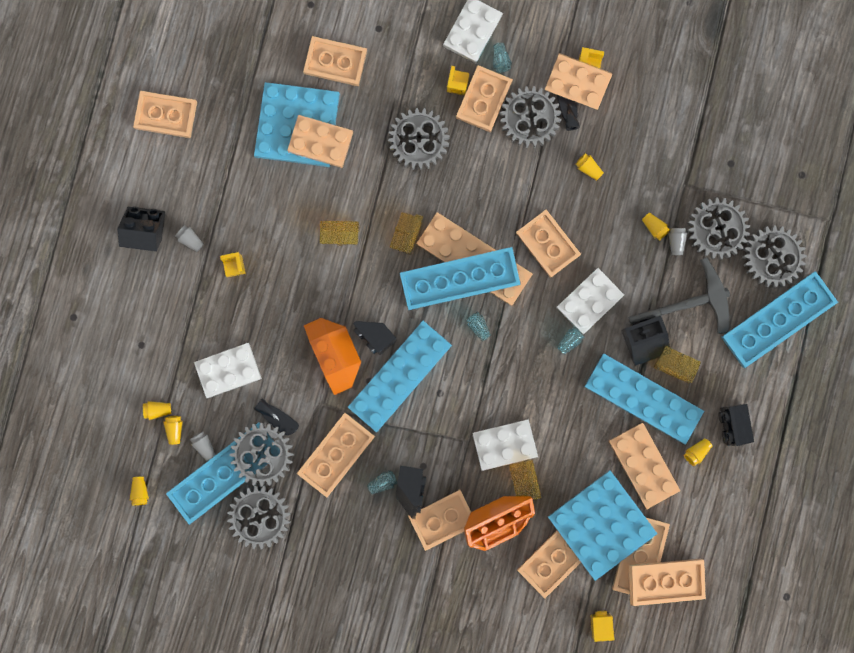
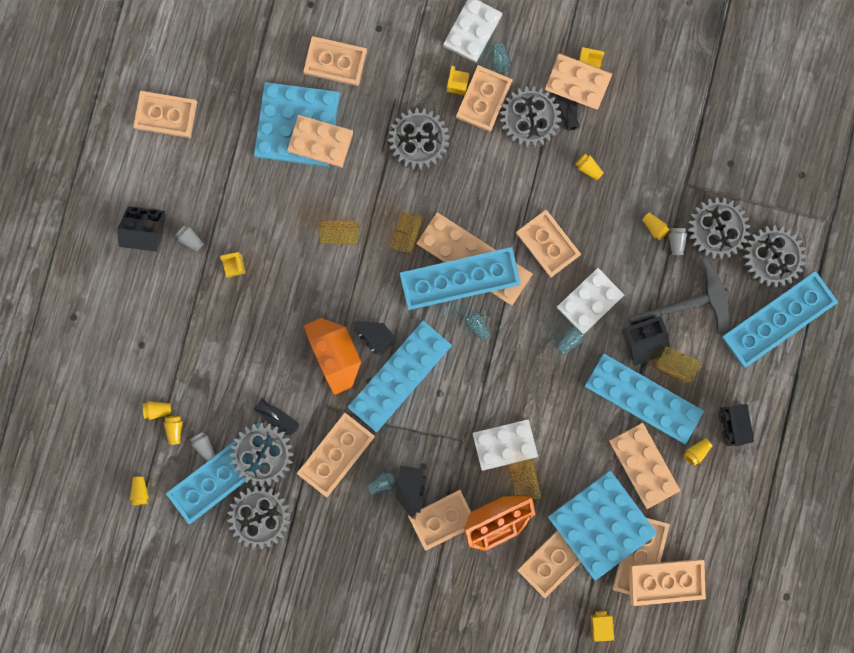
white plate [194,343,262,399] -> none

